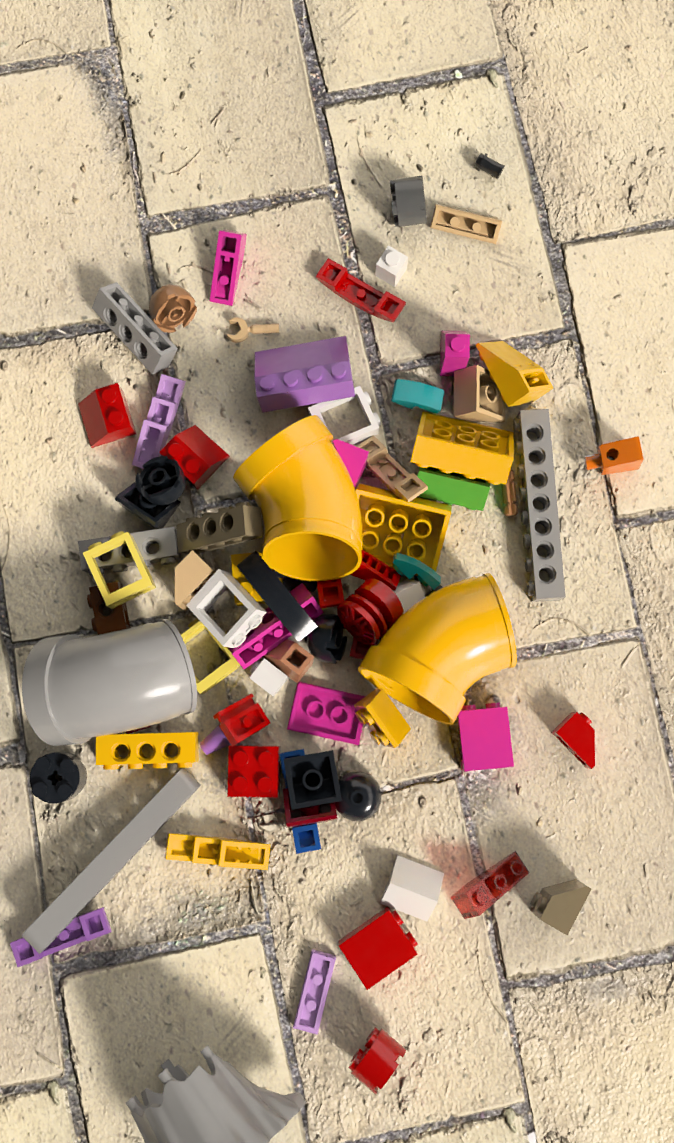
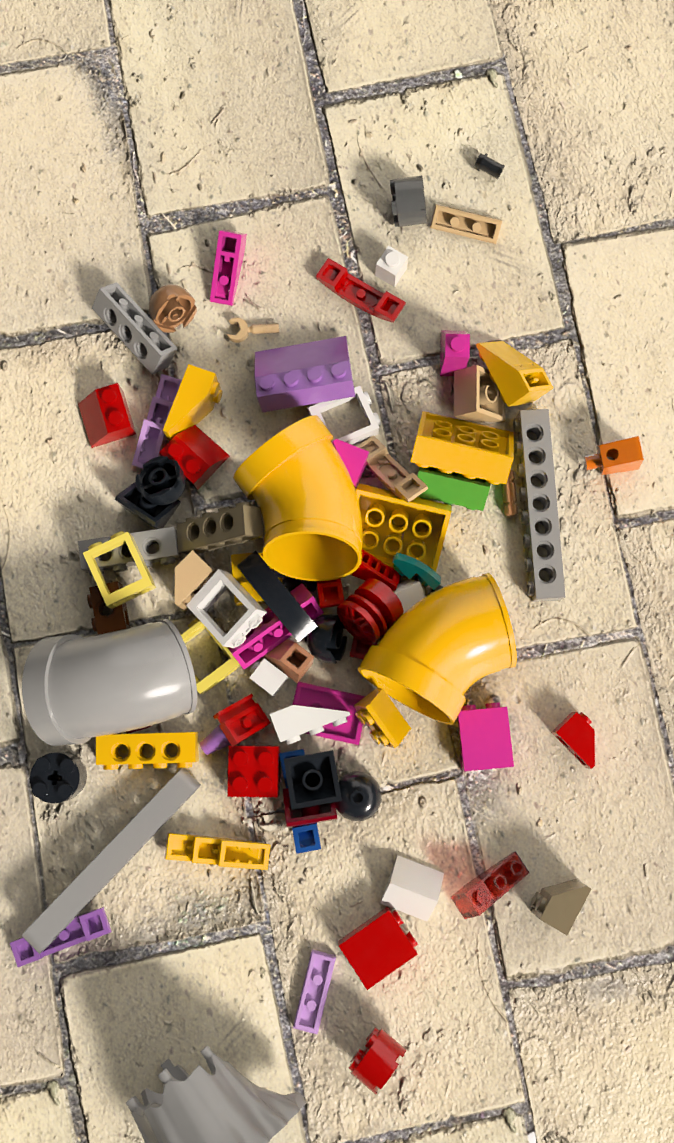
teal slope [391,379,444,414] -> none
none -> yellow slope [163,364,223,441]
none -> white slope [270,705,350,745]

